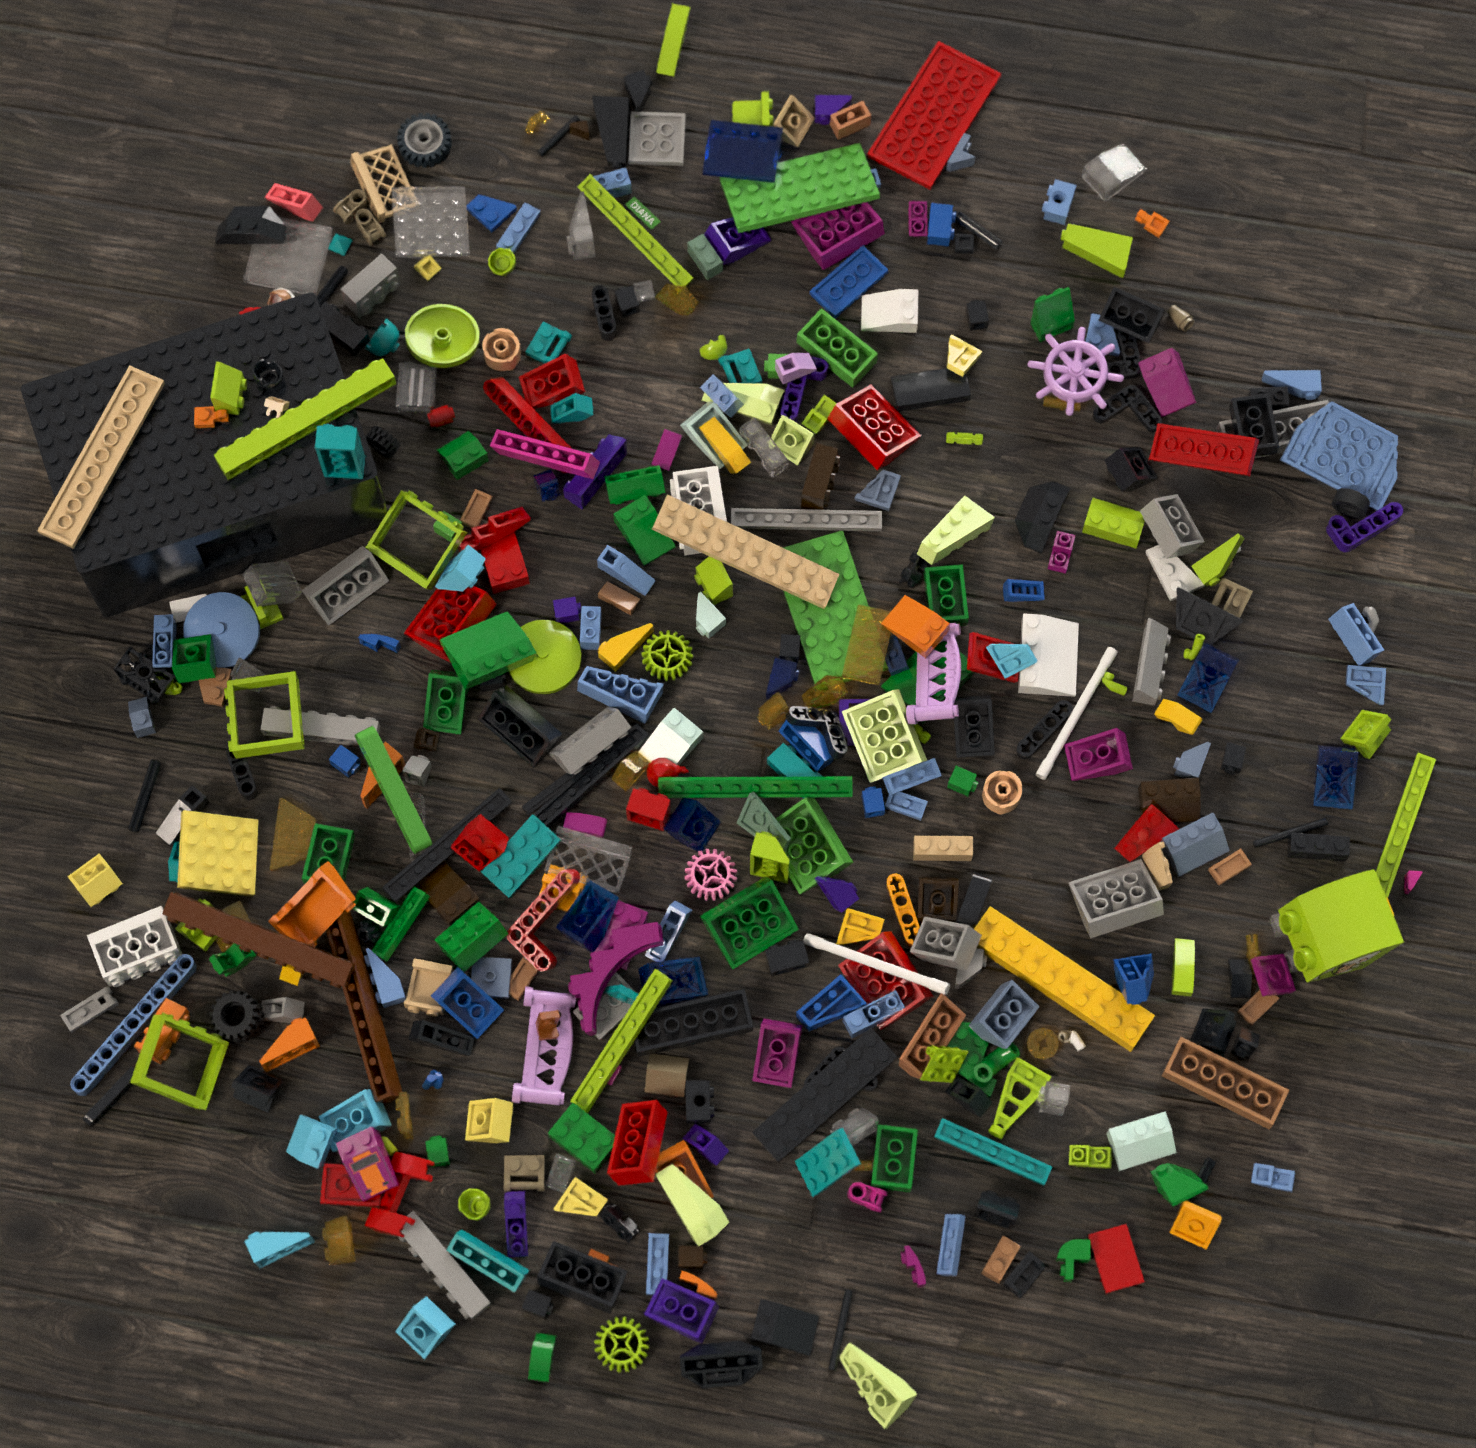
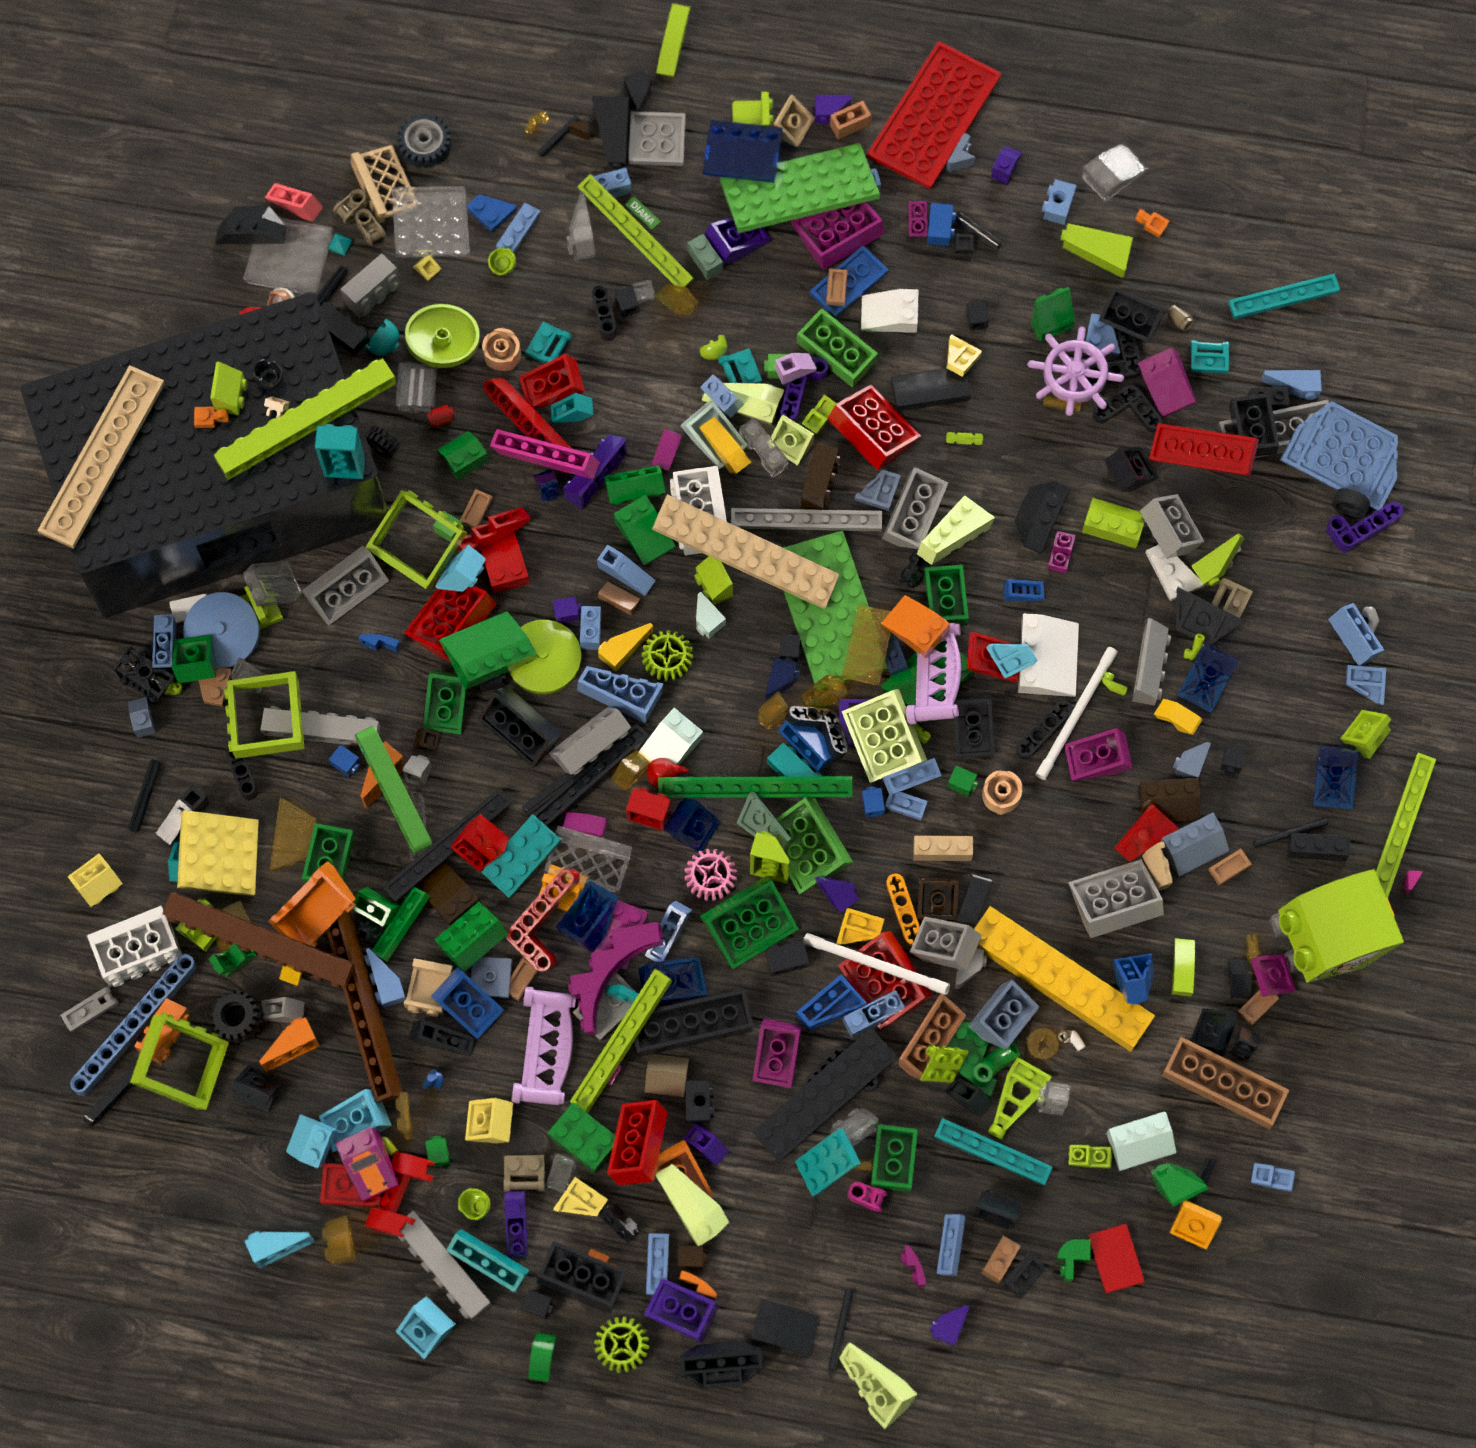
dark orange bracket [535,1010,560,1041] -> none
none -> medium nougat tile [826,269,848,306]
none -> light grey slope [882,467,948,549]
none -> dark purple slope [930,1305,969,1347]
none -> dark purple slope [991,146,1022,184]
none -> teal plate [1190,340,1229,374]
none -> teal plate [1228,274,1340,319]

